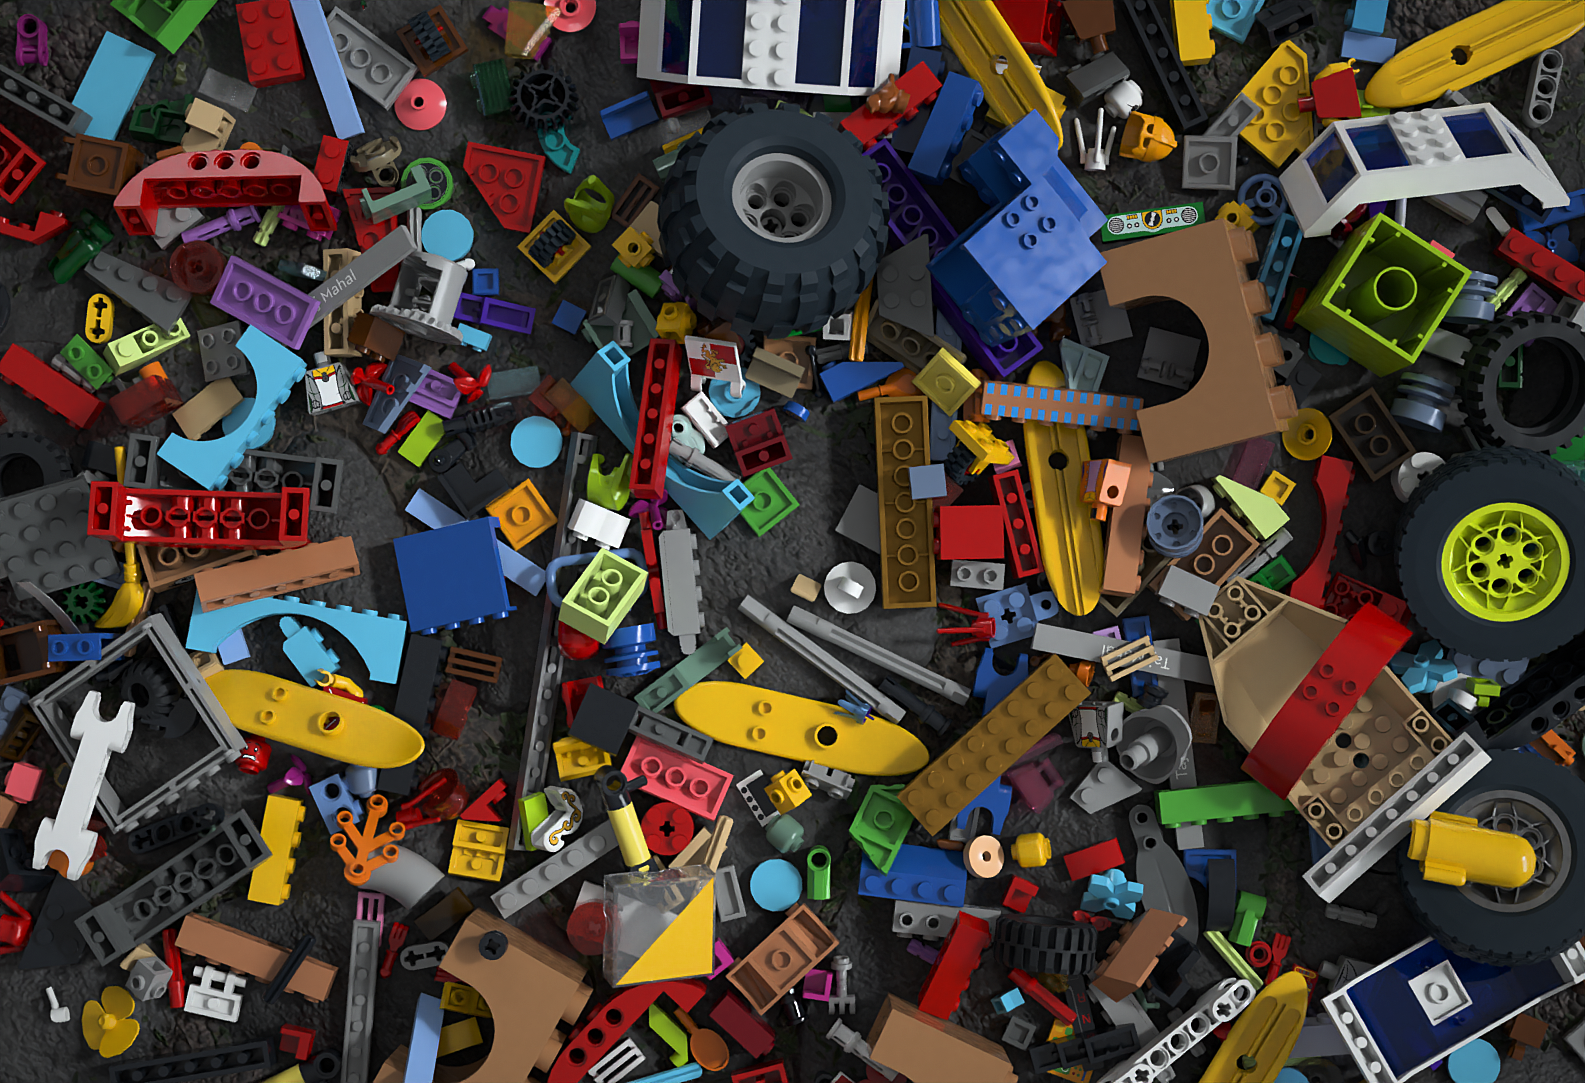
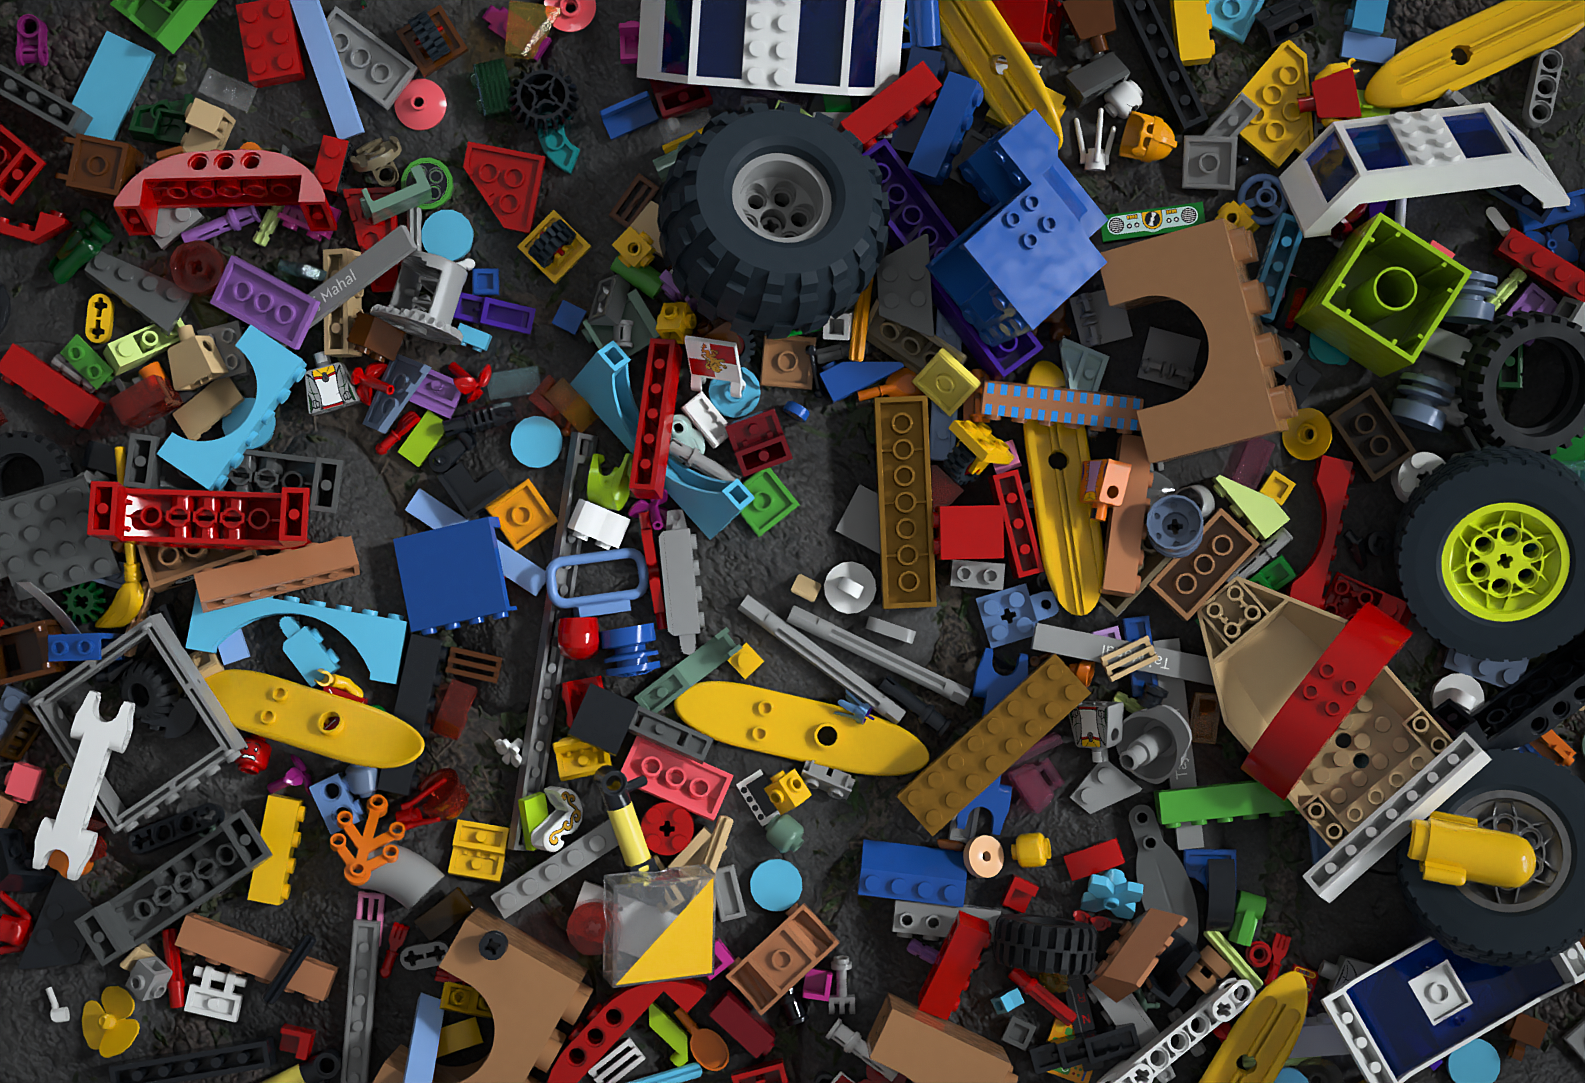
red slope [460,778,508,821] -> none
yellowish green brick [558,548,648,645] -> none
lime helmet [564,175,615,233] -> none
dark tan panel [745,347,805,398] -> none
bright green piece [807,845,831,900] -> none
bright green wing [849,784,915,877] -> none
dark orange animal [865,73,910,115] -> none
sand blue piece [907,464,947,500] -> none
red plant [936,602,996,647] -> none
light grey brick [1155,565,1220,619] -> none
light grey axle [1324,903,1377,928] -> none
medium azure plant [1389,639,1458,694] -> none
light grey brick [1423,189,1488,225] -> none
lime tile [1465,677,1501,707] -> none
none -> tan torso [167,325,229,391]
none -> white plant [494,738,524,767]
none -> light grey beam [865,616,916,644]
none -> medium nougat wheel [1186,945,1232,995]

